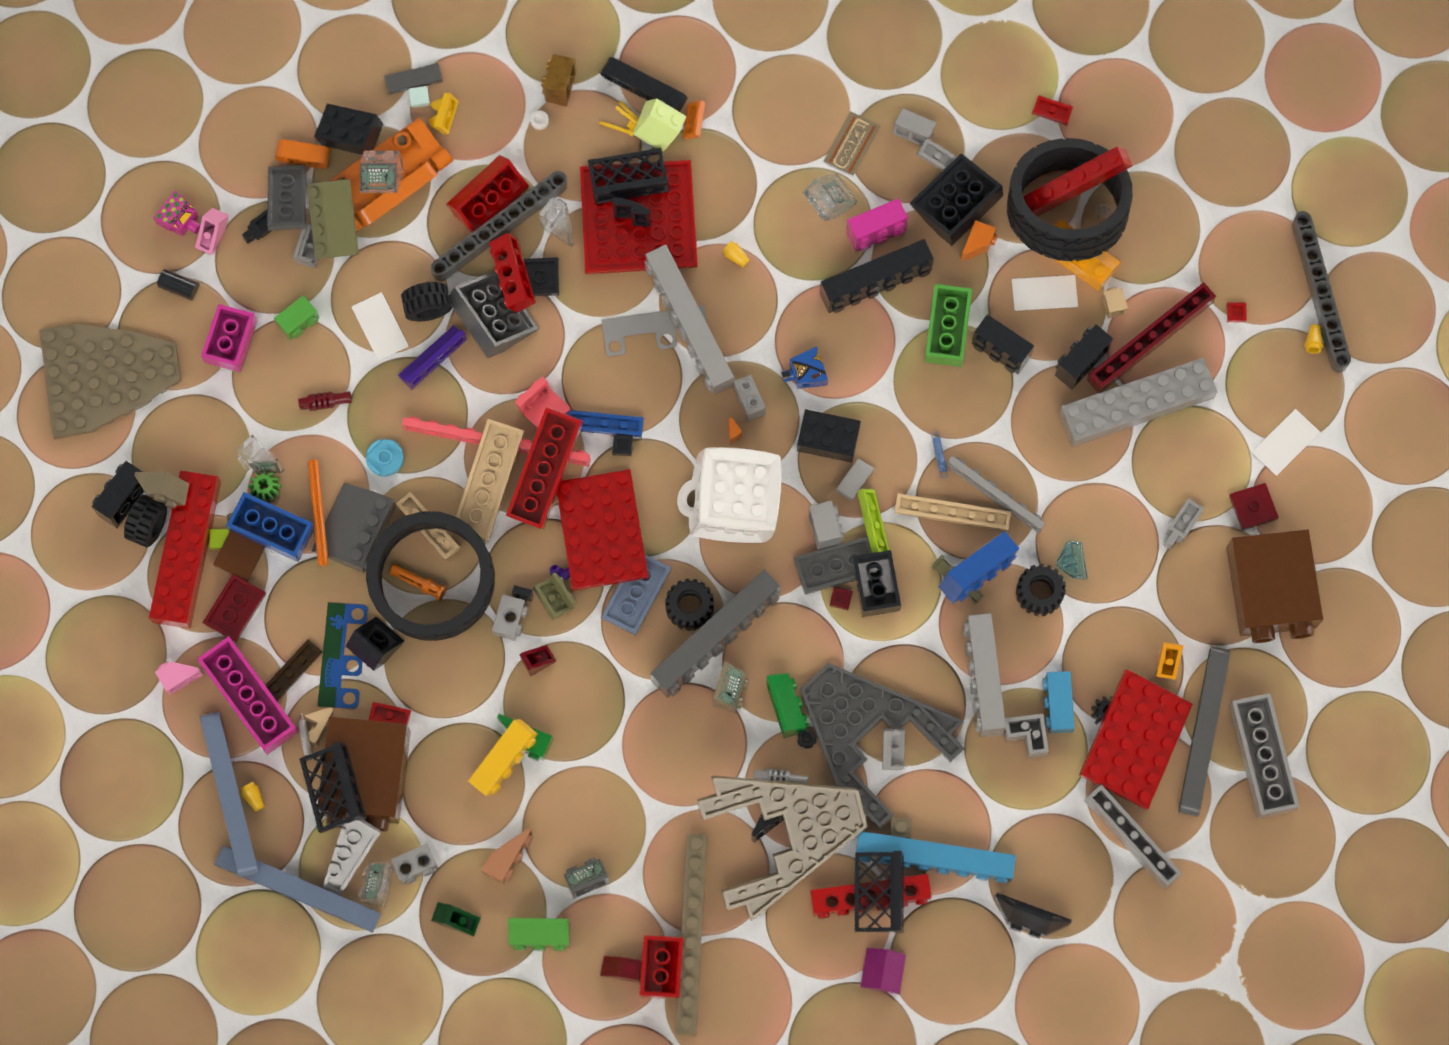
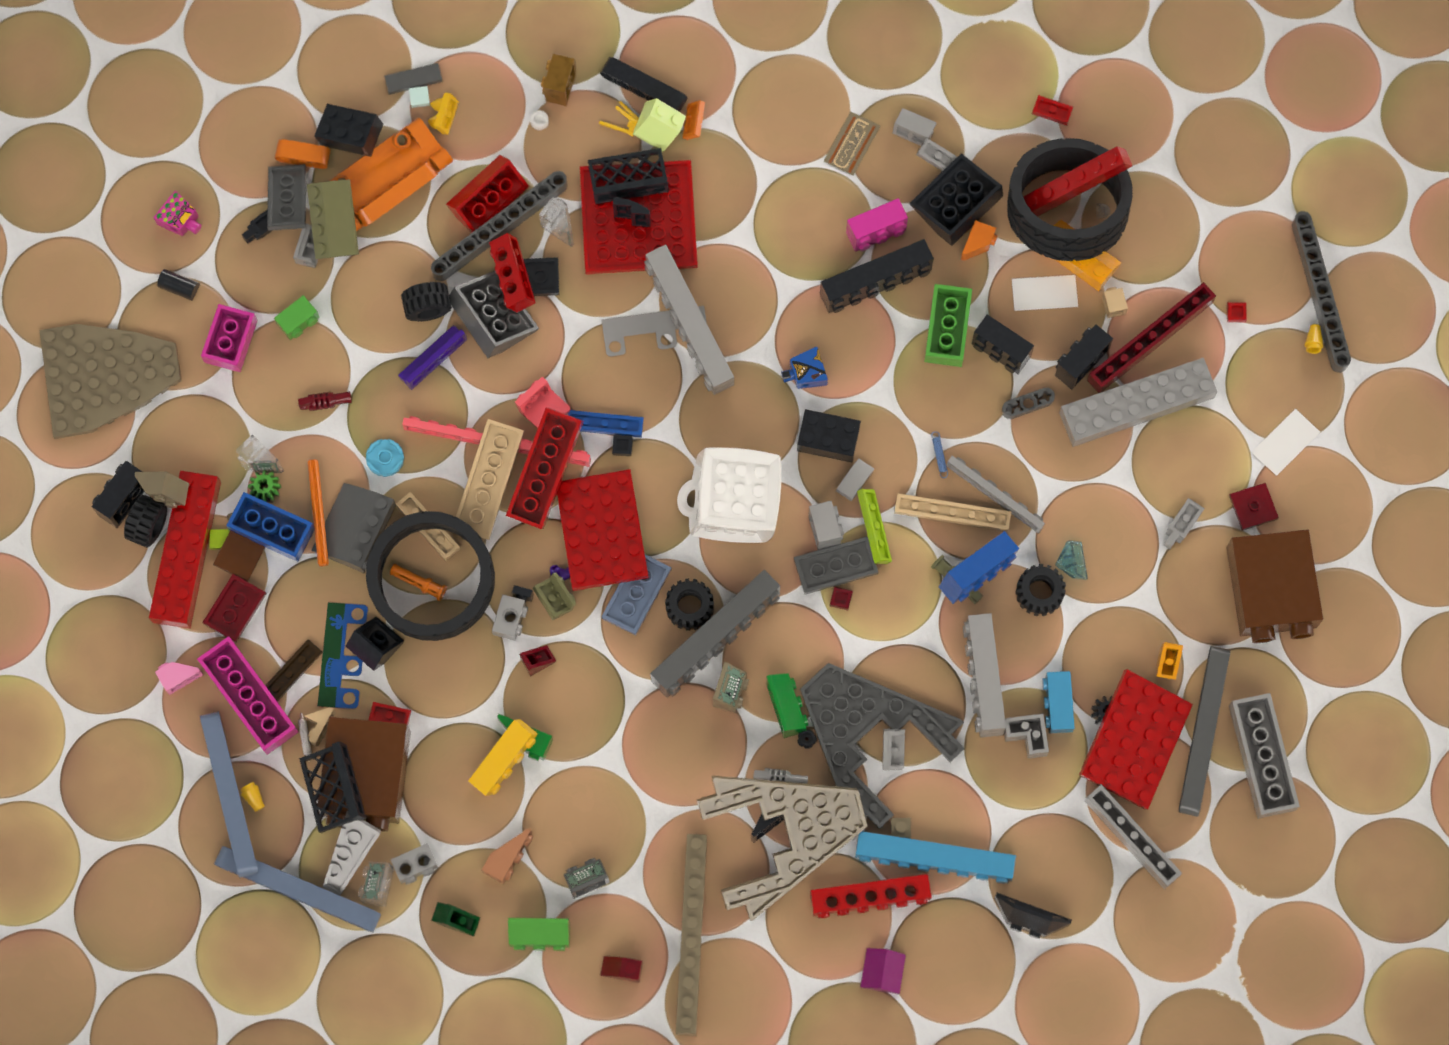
bright pink slope [195,208,229,255] -> none
white sticker [351,292,409,361] -> none
clear slope [360,150,404,193] -> none
red slope [640,935,684,999] -> none
yellow cone [722,241,750,268] -> none
orange slope [729,418,742,445] -> none
light grey brick [733,375,766,422] -> none
clear slope [803,174,858,221] -> none
black slope [853,550,901,617] -> none
black fence [855,851,904,933] -> none
none -> dark grey beam [1002,388,1055,419]

